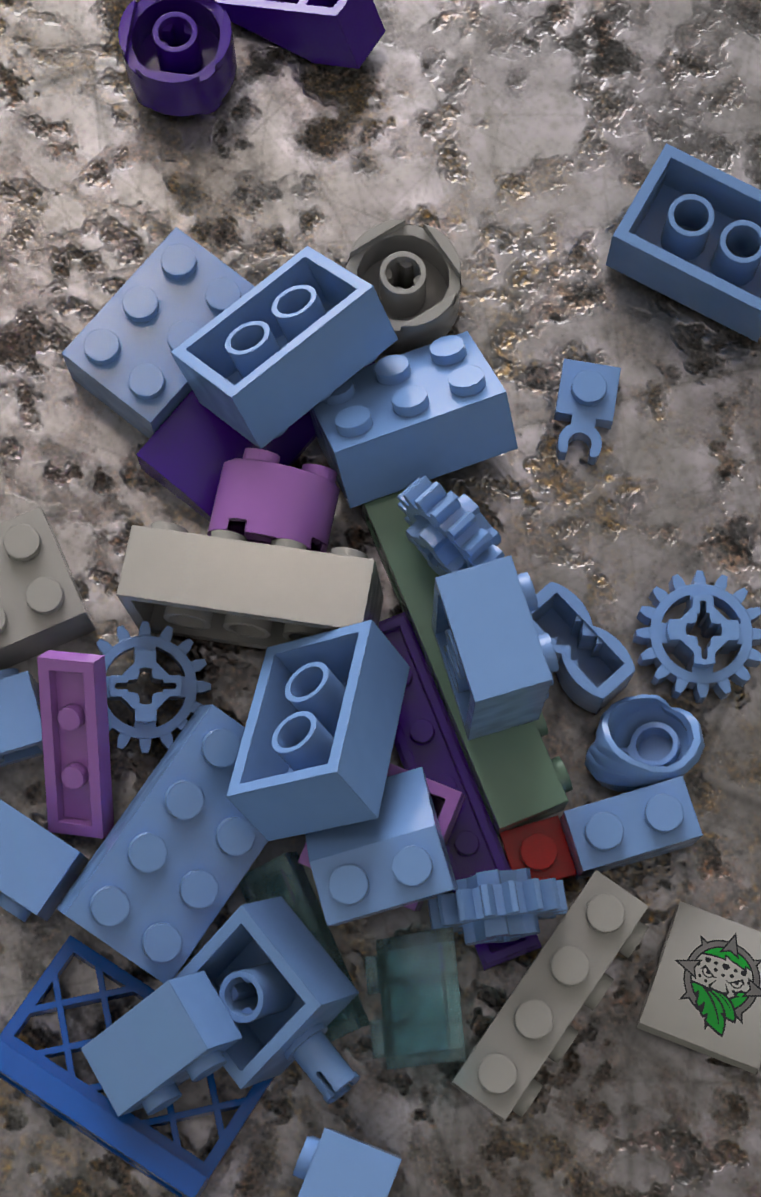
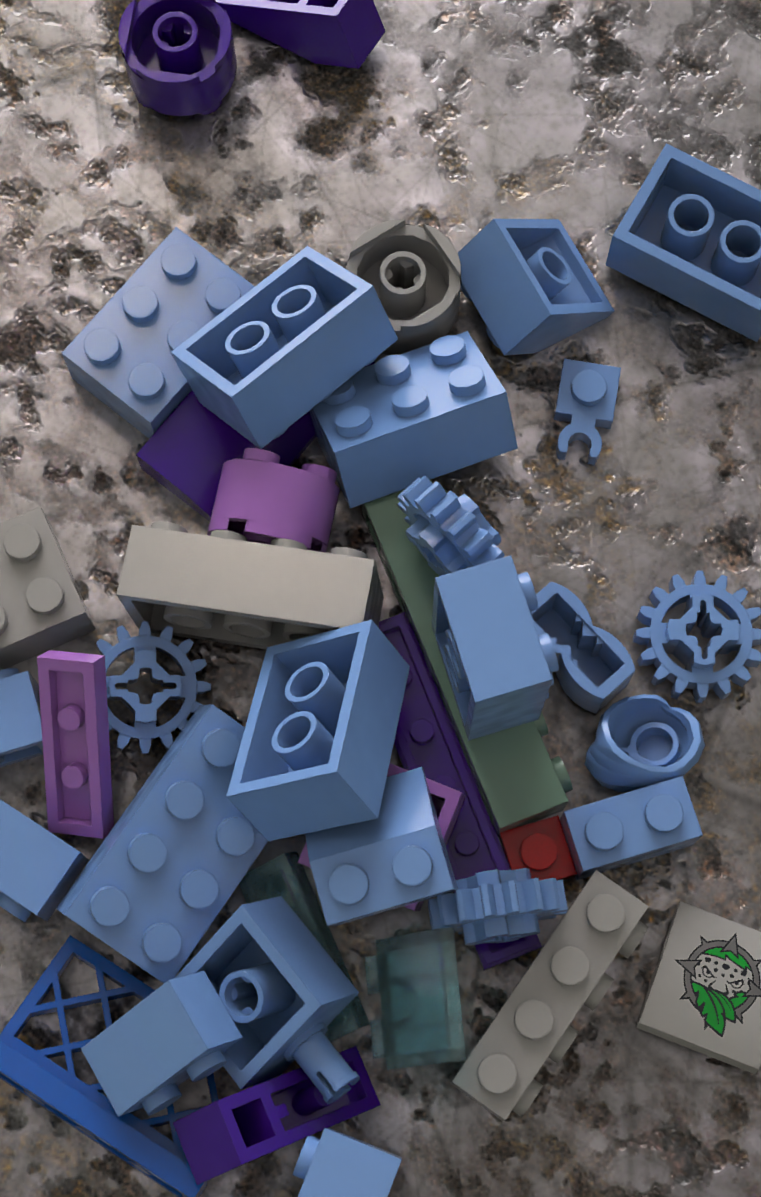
none -> dark purple slope [173,1046,381,1185]
none -> medium blue slope [458,219,614,356]

